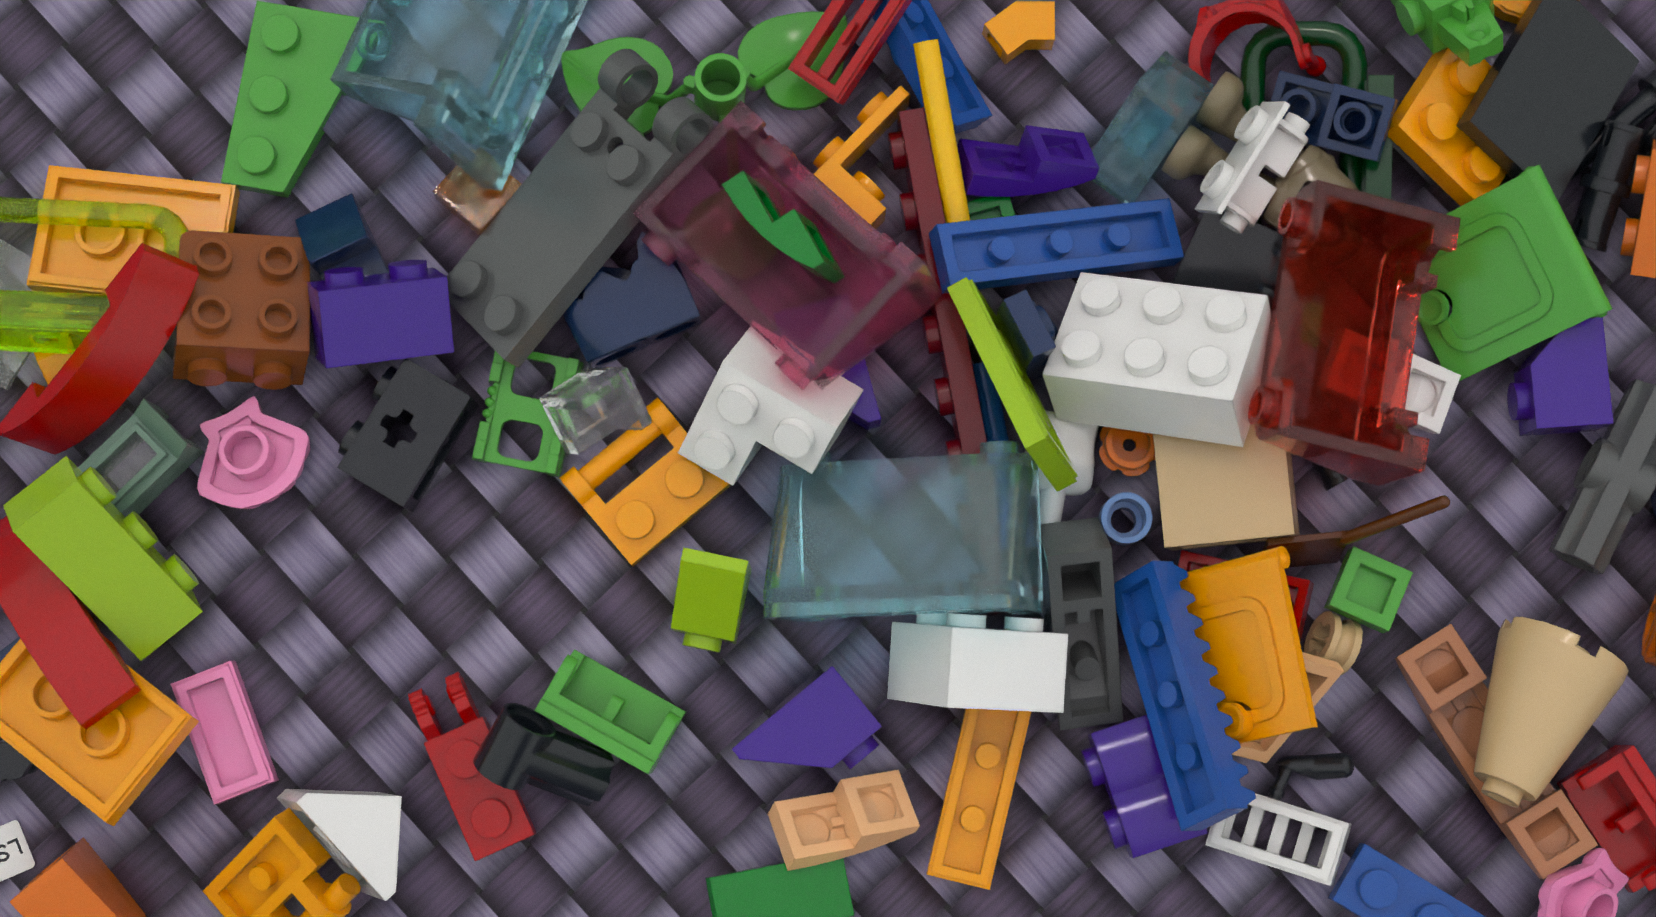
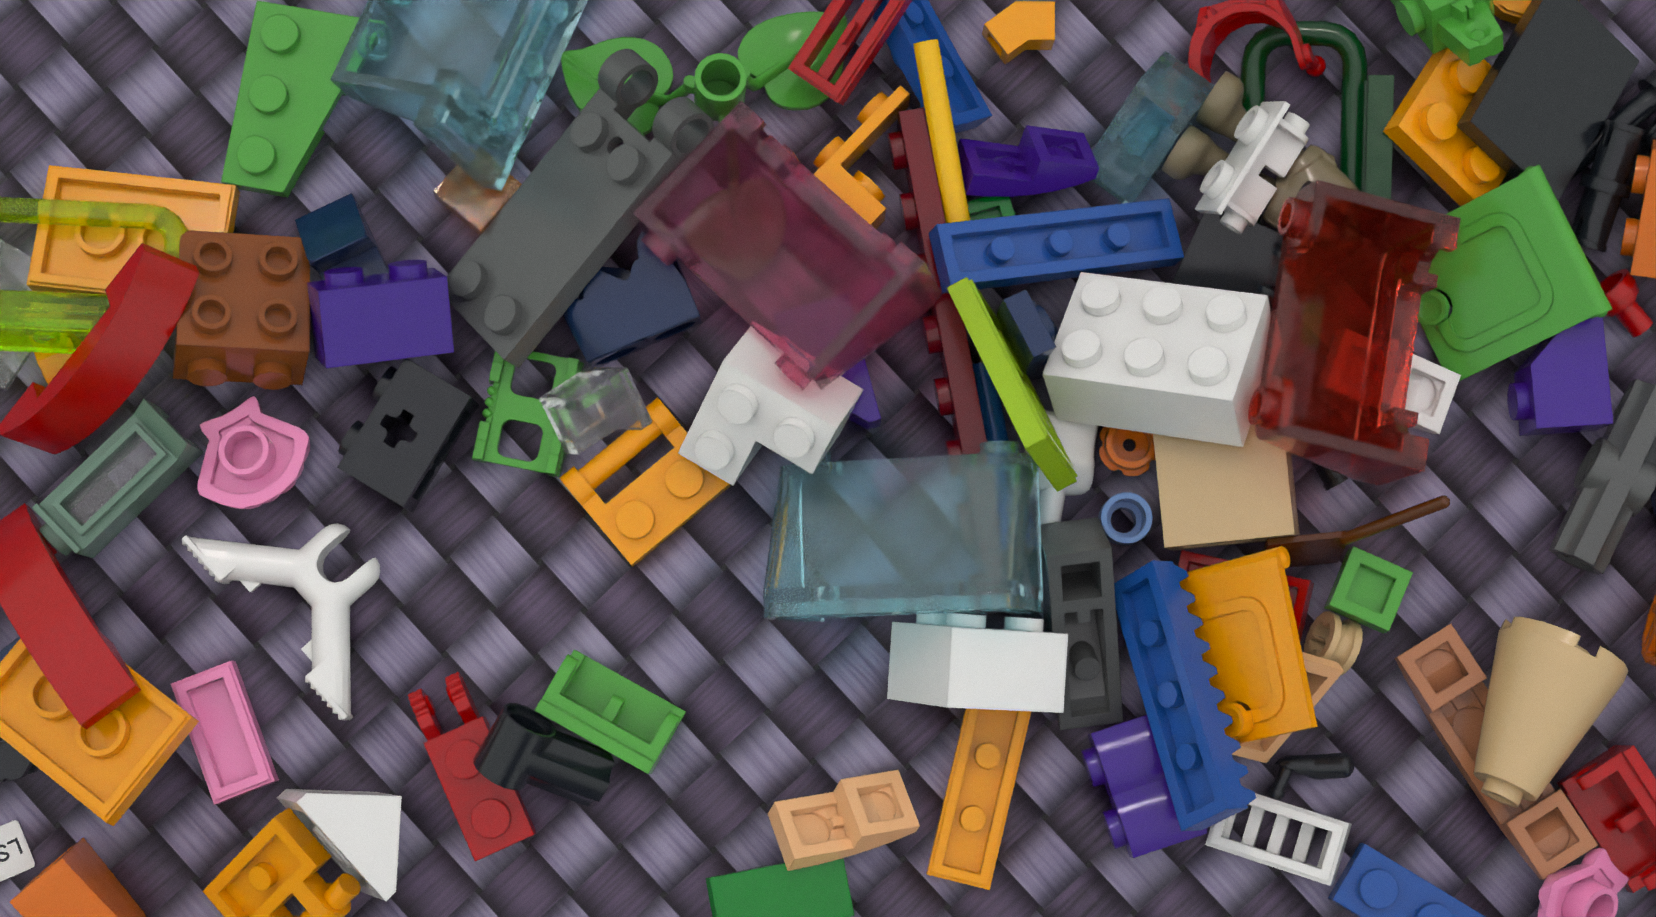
lime brick [3,455,203,661] -> none
lime slope [671,547,752,653] -> none
green slope [722,171,845,284] -> none
dark purple slope [732,666,882,769] -> none
dark blue slope [1270,70,1398,162] -> none
none -> white piece [182,523,380,720]
none -> red piece [1600,269,1653,338]

